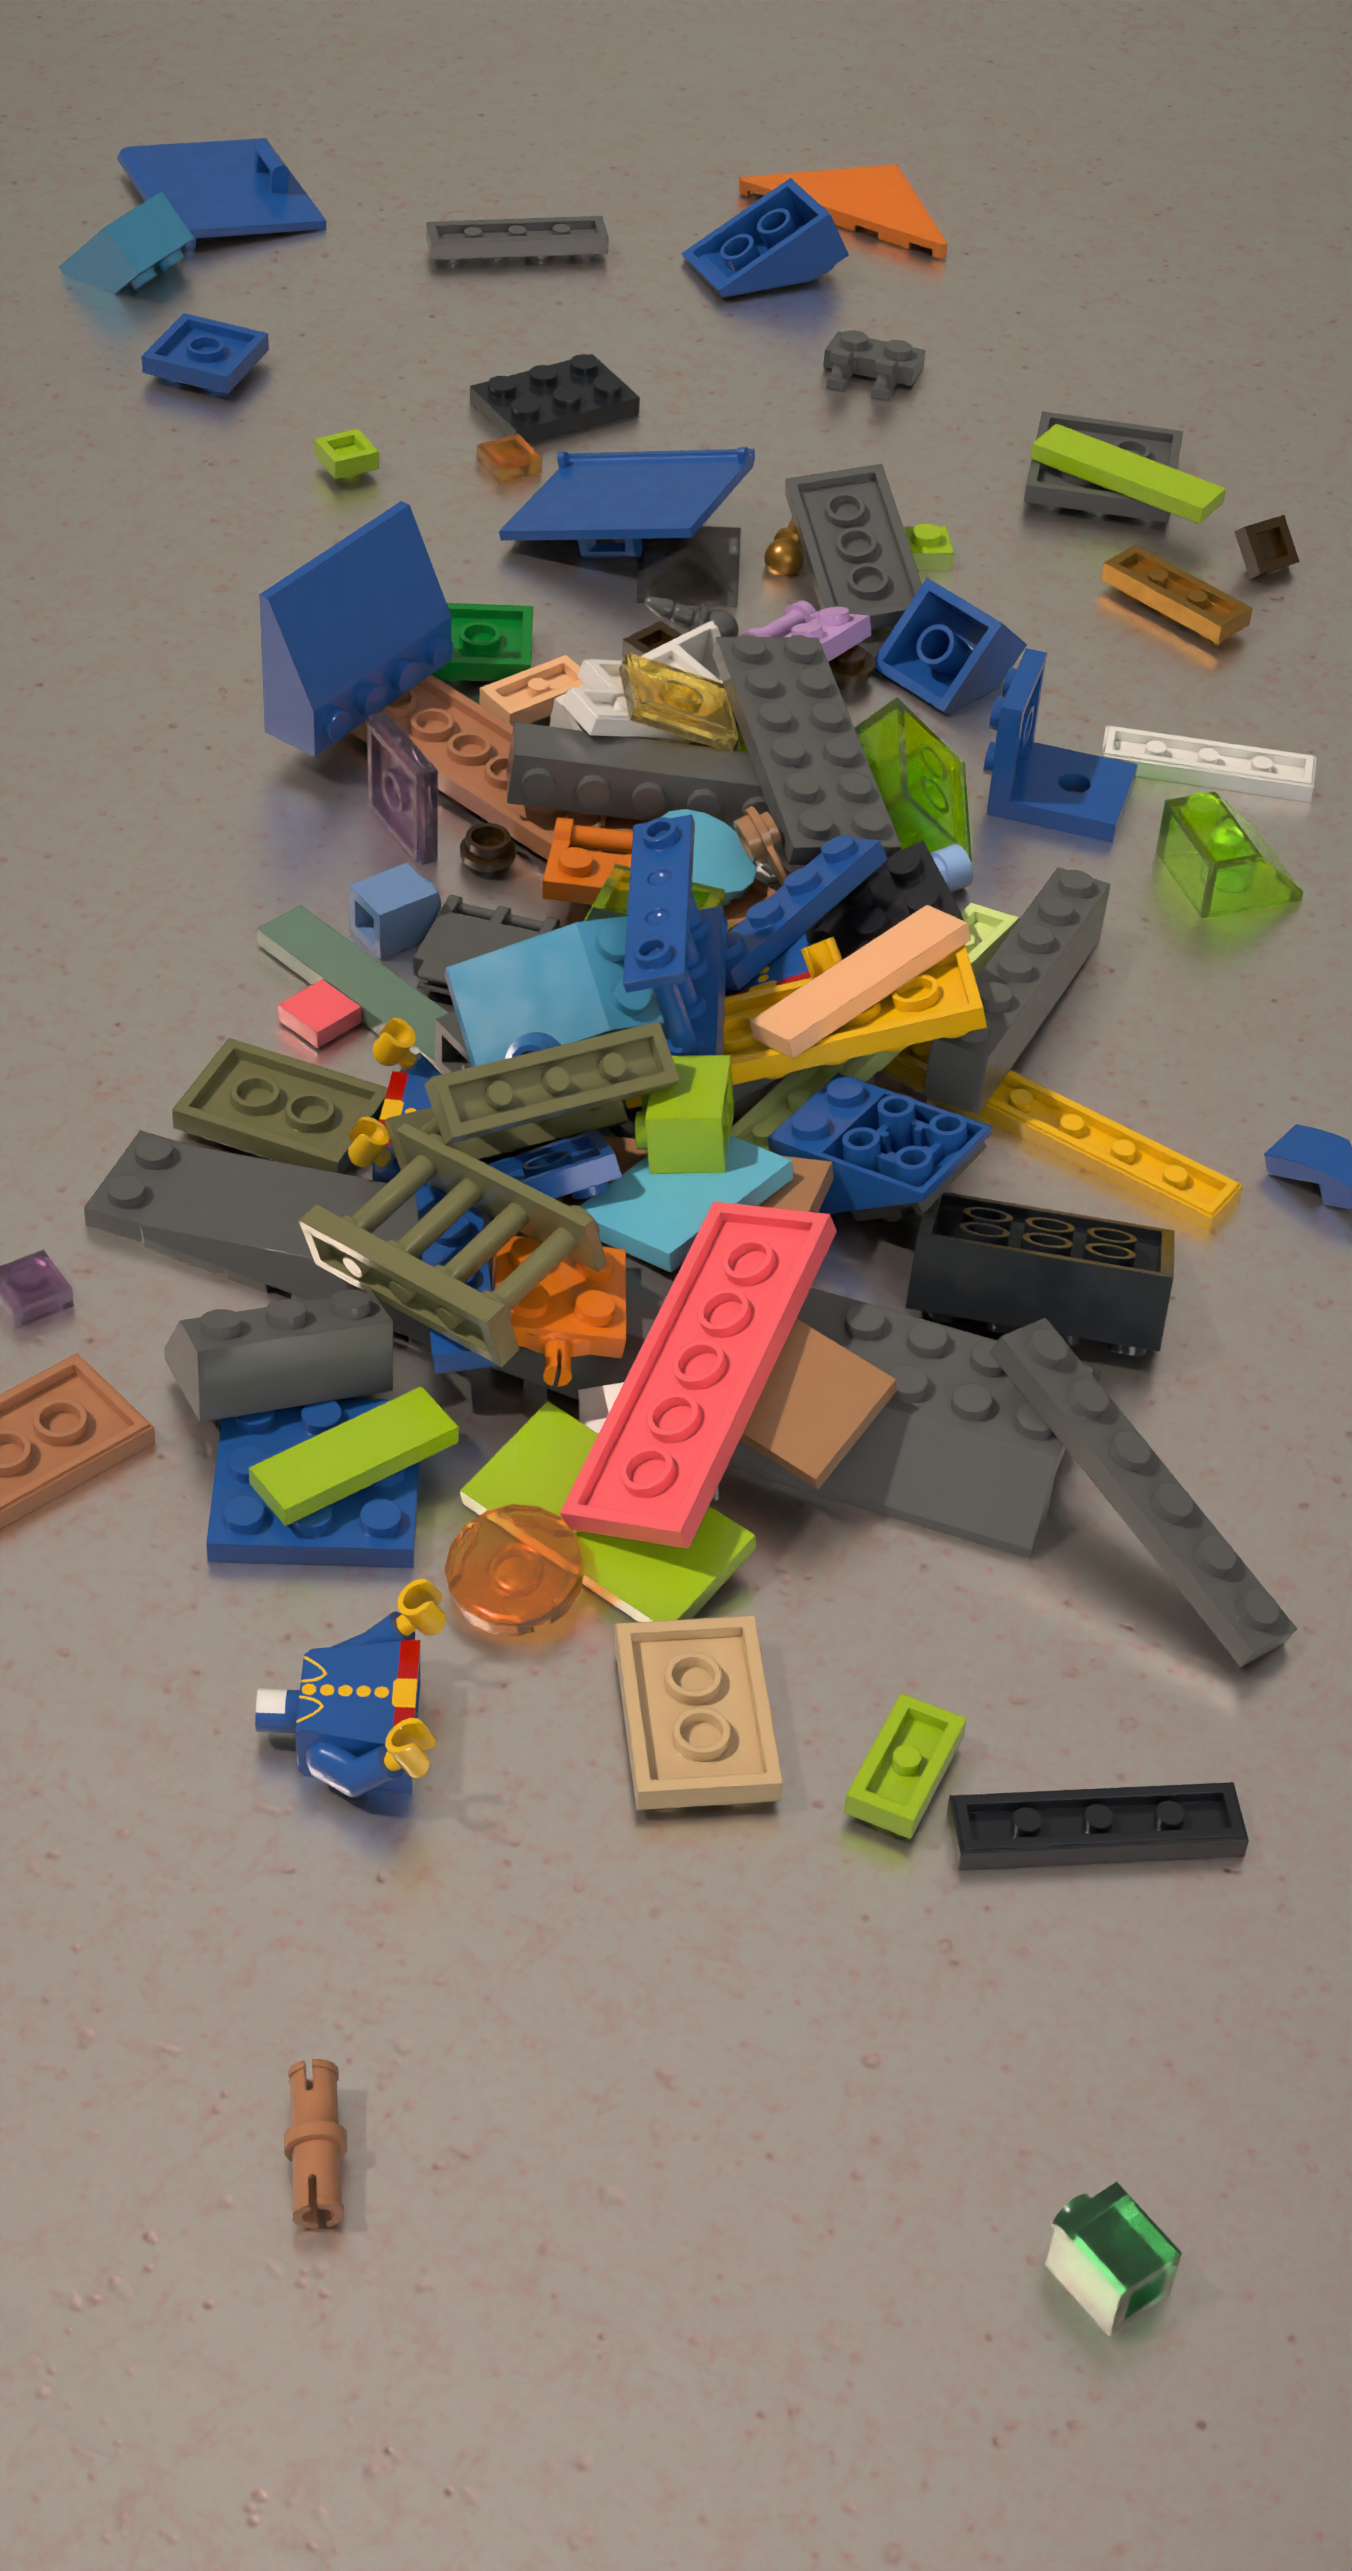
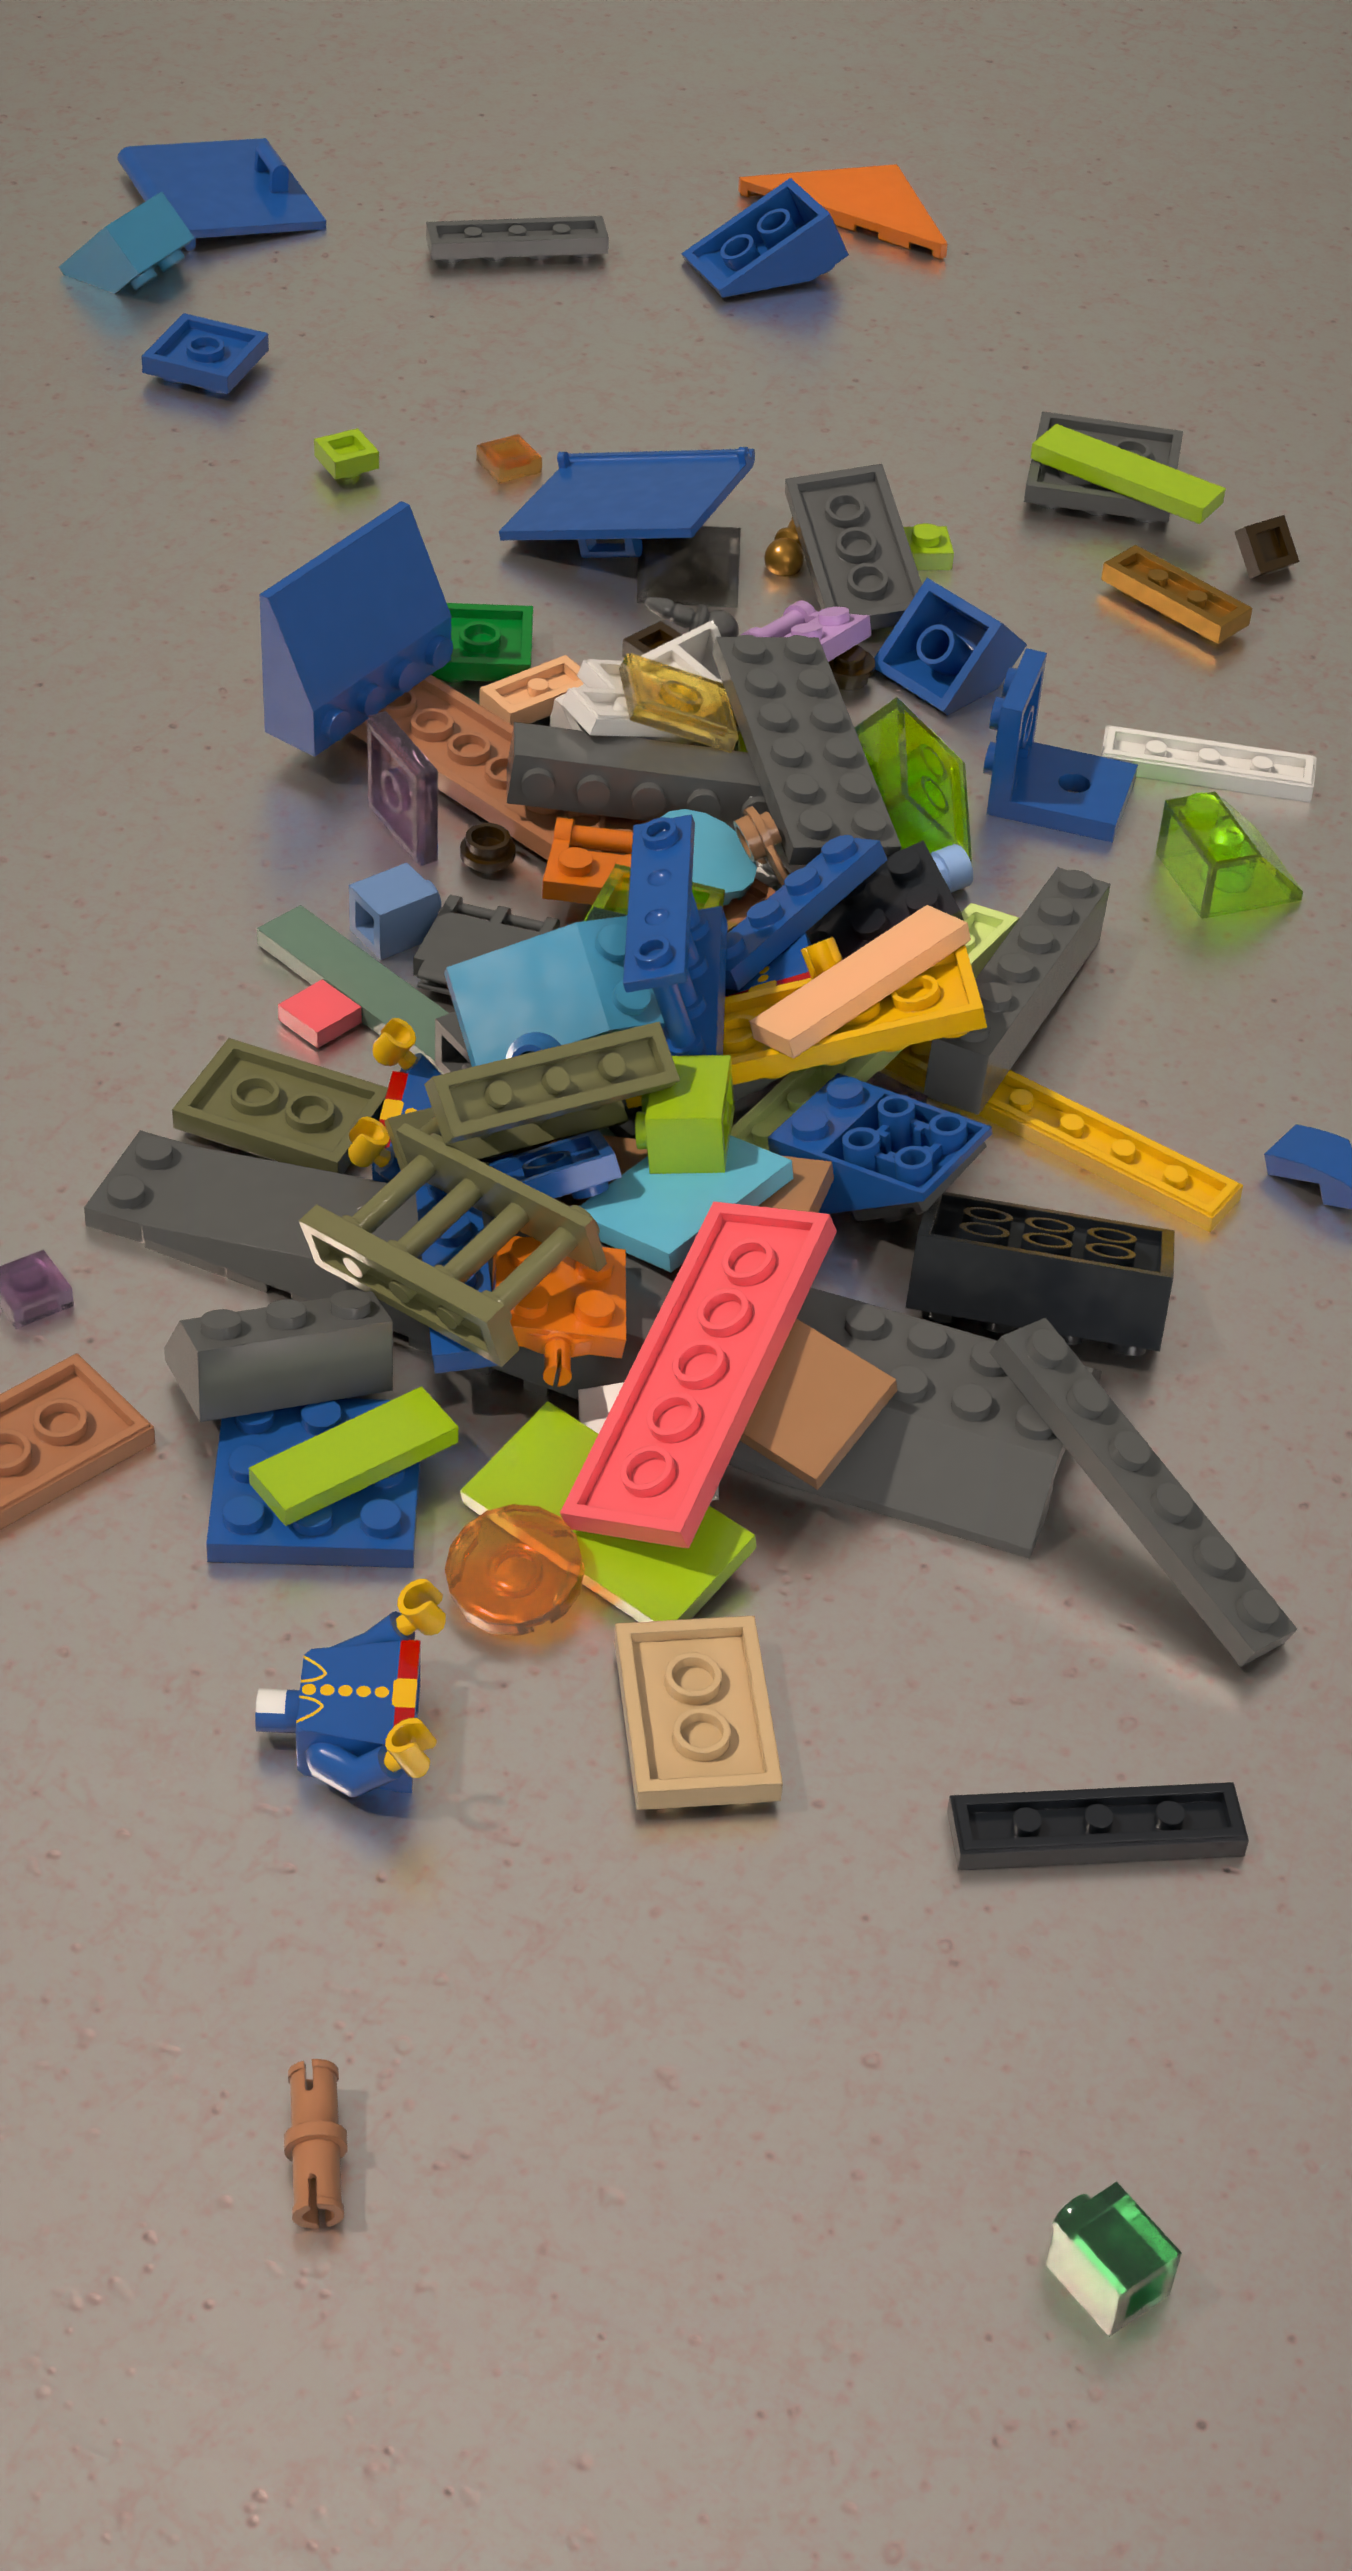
black plate [470,354,640,447] -> none
dark grey plate [823,330,926,401] -> none
lime plate [844,1693,967,1839] -> none

